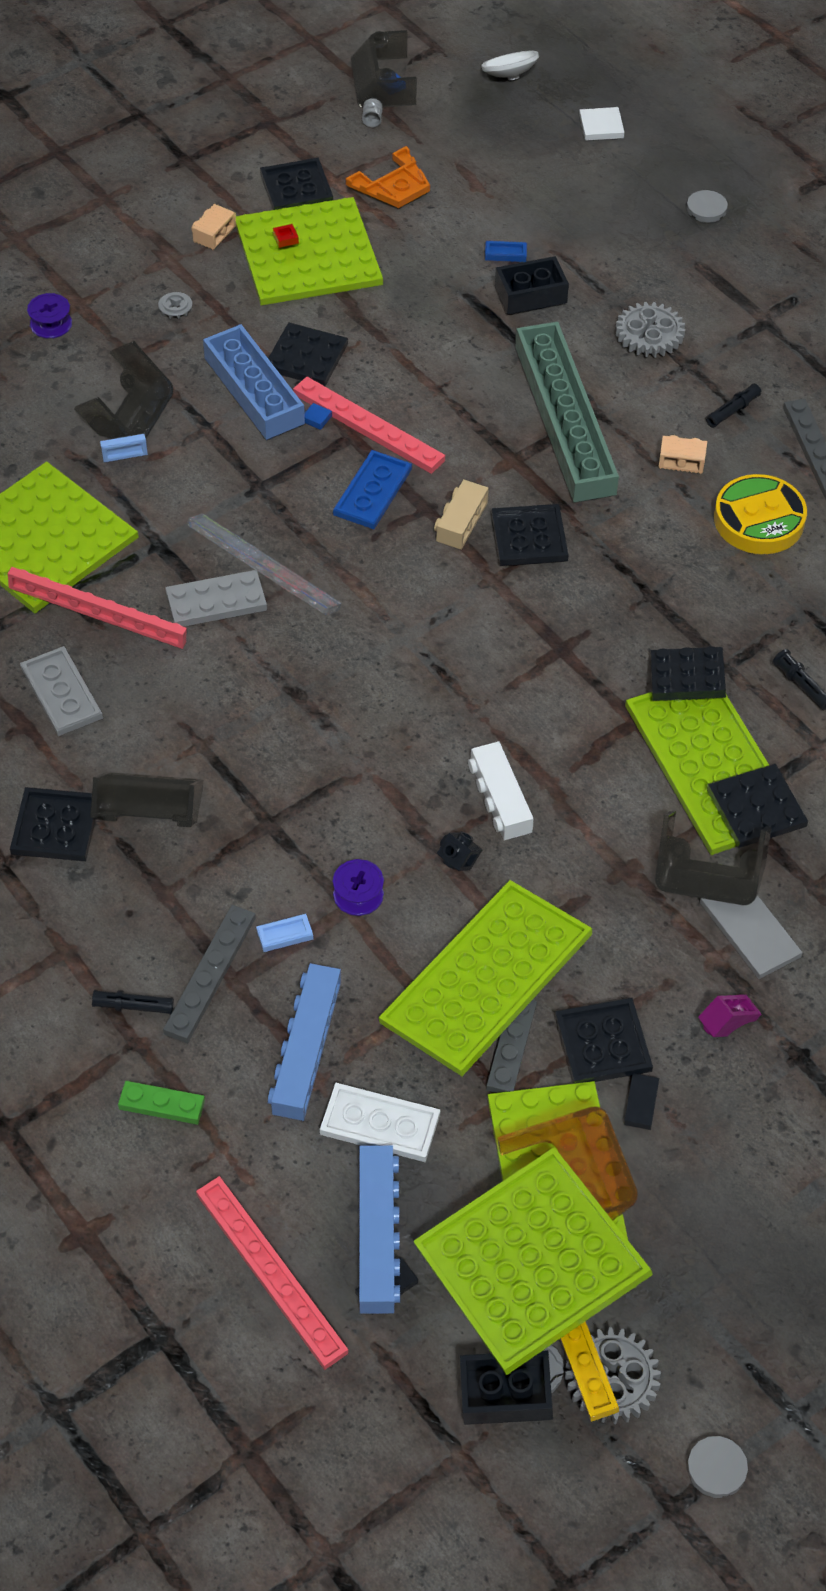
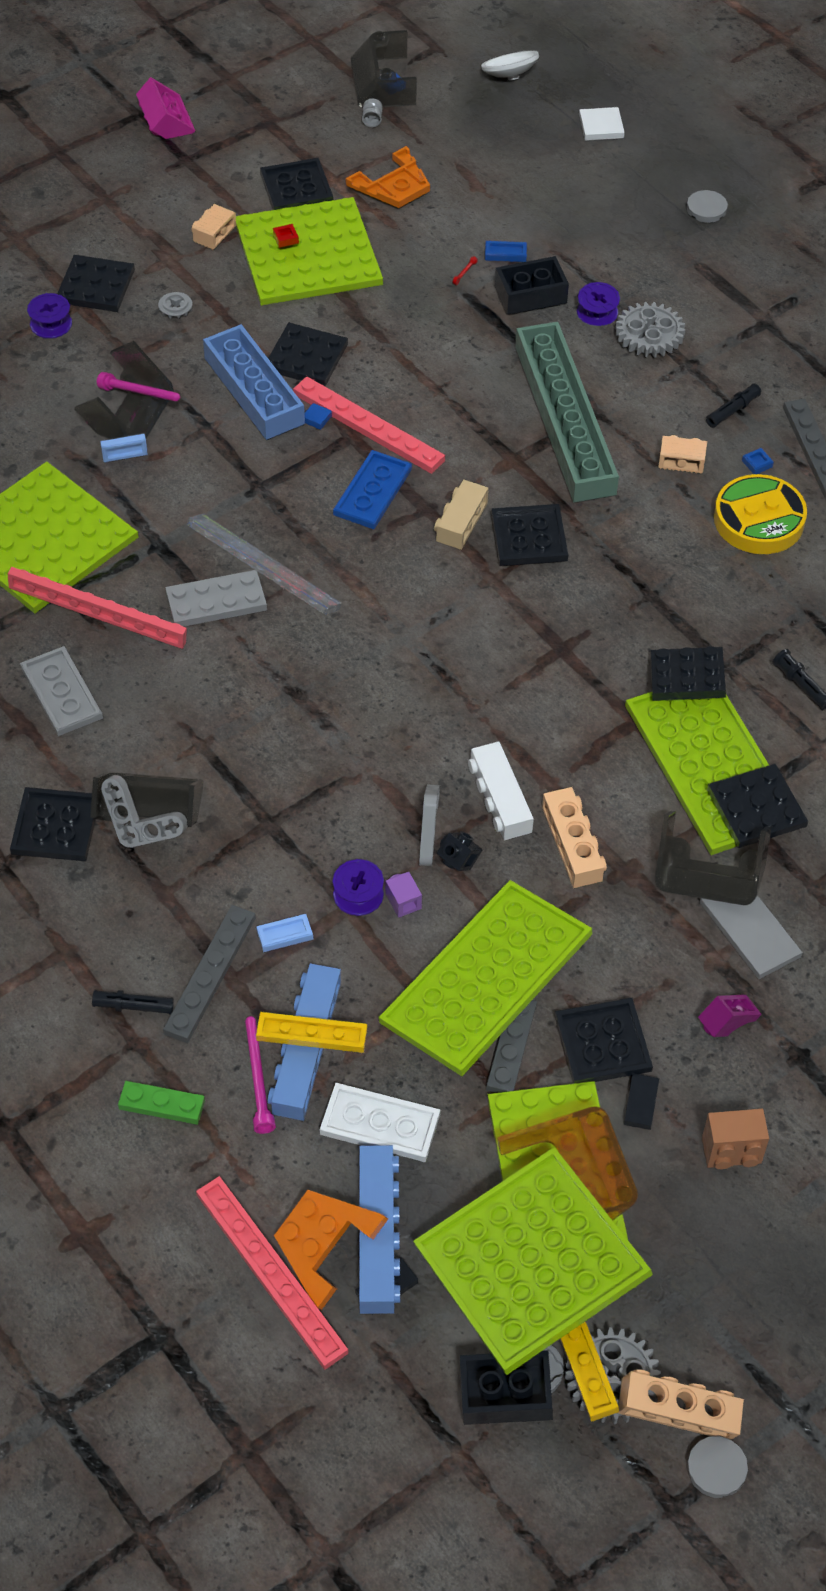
none -> black plate [57,255,135,312]
none -> dark pink piece [97,372,180,402]
none -> light grey beam [101,775,188,847]
none -> dark pink slope [136,77,196,139]
none -> dark pink piece [245,1016,276,1134]
none -> yellow plate [256,1012,367,1053]
none -> orange wing [274,1190,388,1310]
none -> medium lavender brick [386,872,422,918]
none -> light grey beam [419,784,440,866]
none -> red hinge [452,256,478,285]
none -> light nougat brick [542,787,607,888]
none -> dark purple piece [576,282,620,326]
none -> light nougat brick [618,1370,744,1440]
none -> nougat brick [702,1109,769,1169]
none -> blue tile [742,448,774,474]

